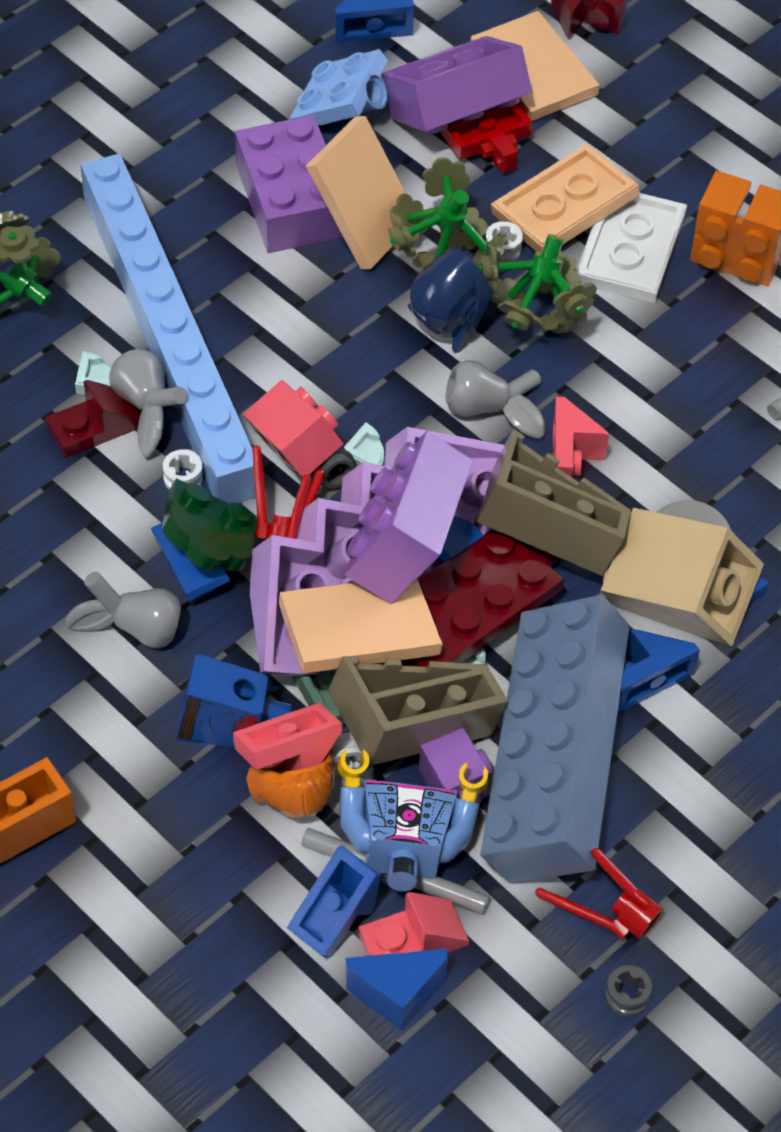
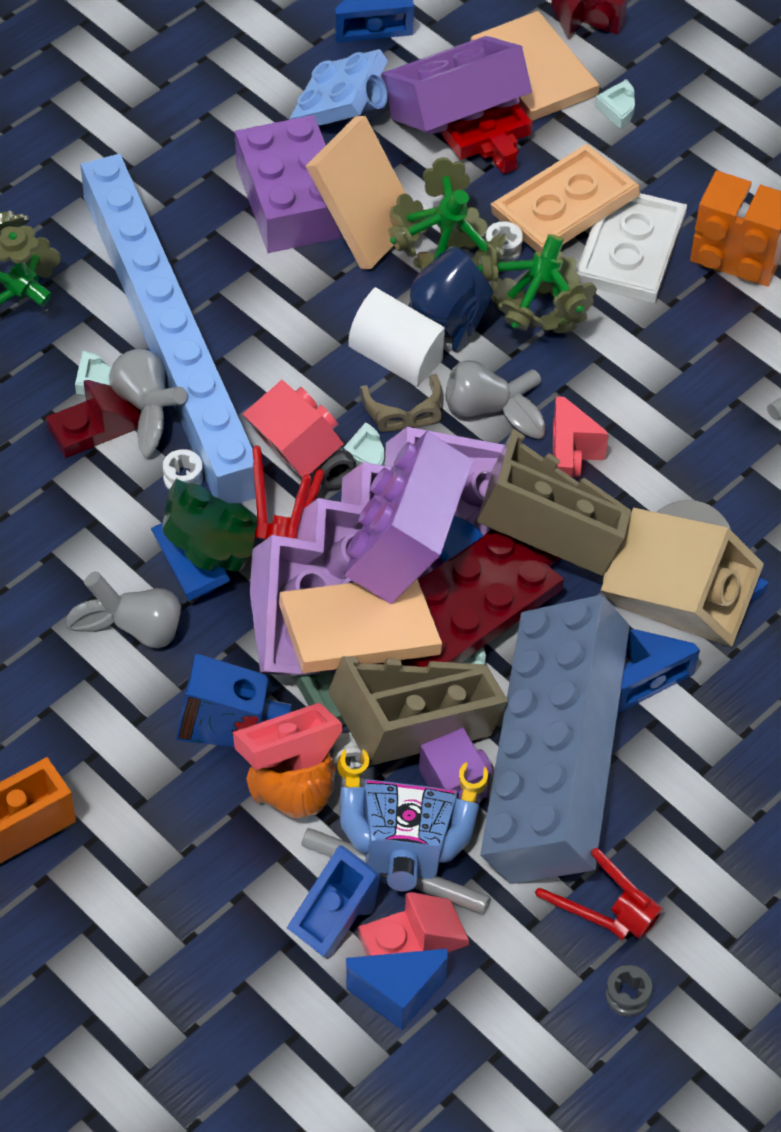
none -> white brick [349,287,445,387]
none -> dark tan cap [360,374,442,432]
none -> light aqua tile [595,79,635,129]

